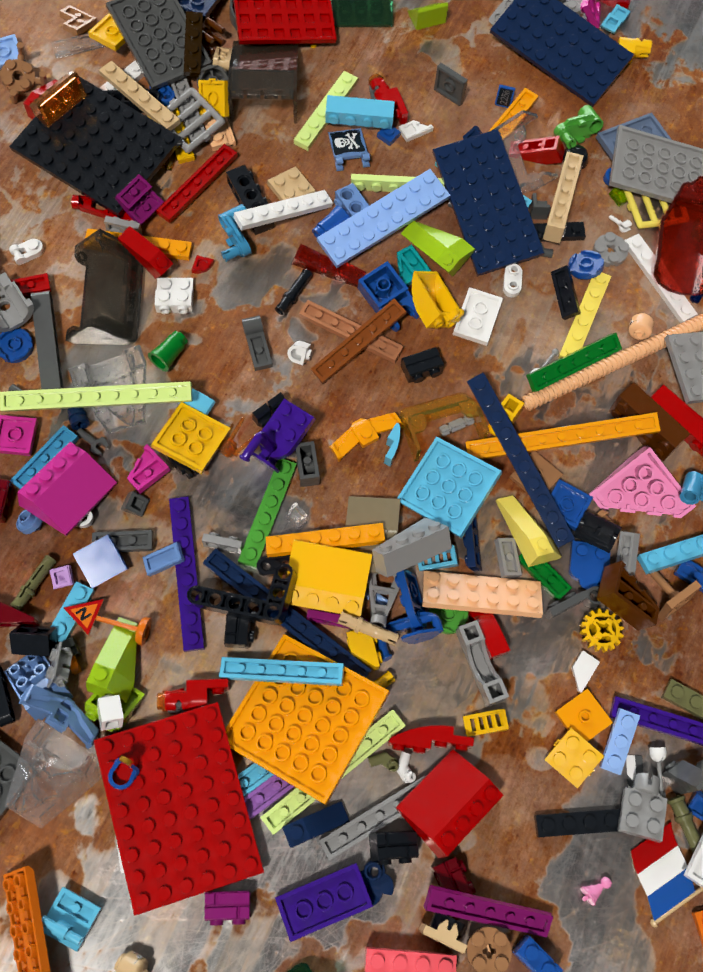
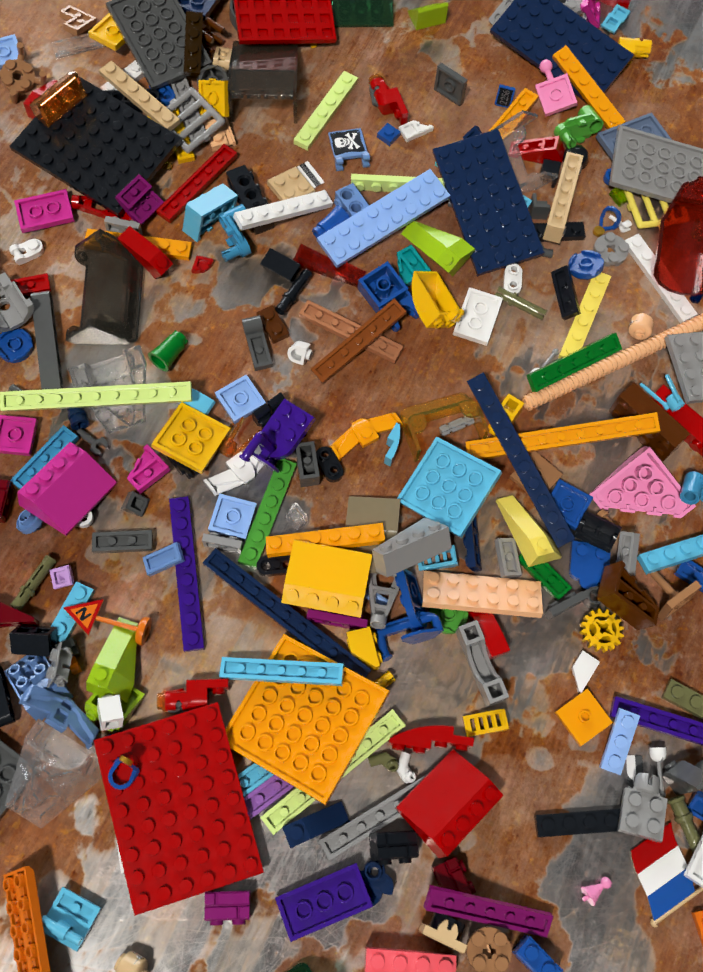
tile [73,534,128,588] -> none
white plate [155,278,194,314] -> none
black beam [187,563,297,625] -> none
black brick [224,604,256,649] -> none
medium azure brick [325,95,395,129] -> none
tan pin [337,611,399,646] -> none
black brick [401,347,444,383] -> none
yellow plate [544,727,604,789] -> none
none -> dark pink plate [14,189,75,233]
none -> medium azure wedge [182,183,238,243]
none -> white plate [203,445,264,496]
none -> light blue plate [208,493,257,541]
none -> light blue plate [215,375,266,424]
none -> reddish brown plate [256,305,289,344]
none -> black hinge [260,248,302,284]
none -> sticker [297,161,324,188]
none -> black plate [316,447,343,483]
none -> olive pin [495,286,547,321]
none -> bright pink plate [535,59,577,117]
none -> black panel [539,159,561,188]
none -> light orange plate [552,45,626,129]
none -> blue piece [593,206,622,237]
none -> medium azure plant [640,374,685,412]

